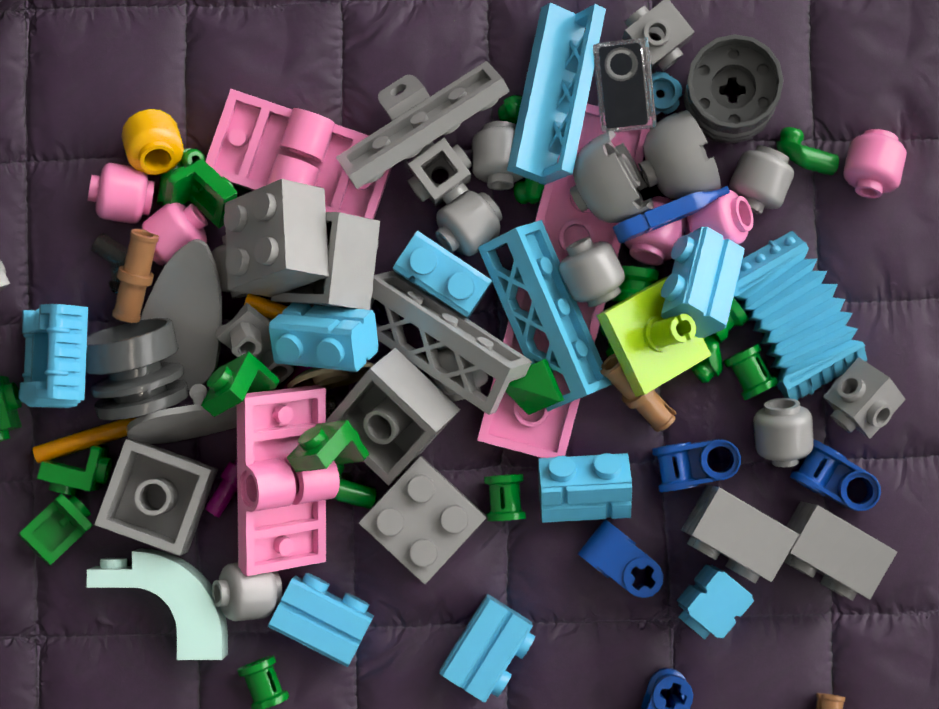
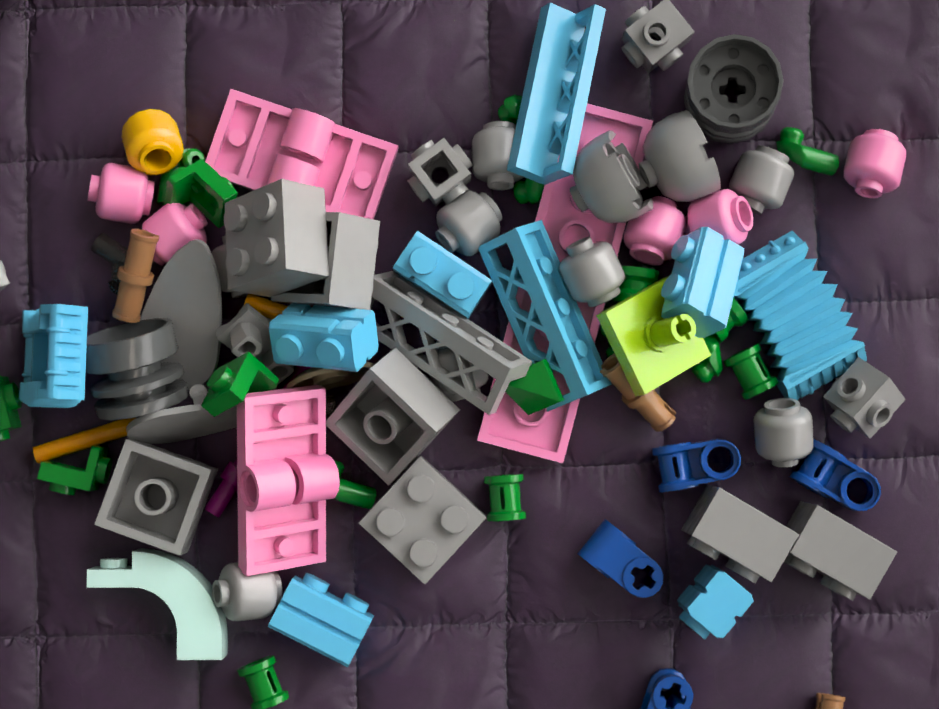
green bracket [18,493,93,566] -> none
green bracket [287,420,369,472] -> none
light grey plate [336,61,510,189] -> none
medium azure brick [439,594,535,702] -> none
medium azure brick [538,453,632,523] -> none
slope [593,37,657,133] -> none
blue piece [612,186,730,243] -> none
medium azure plate [644,72,682,115] -> none

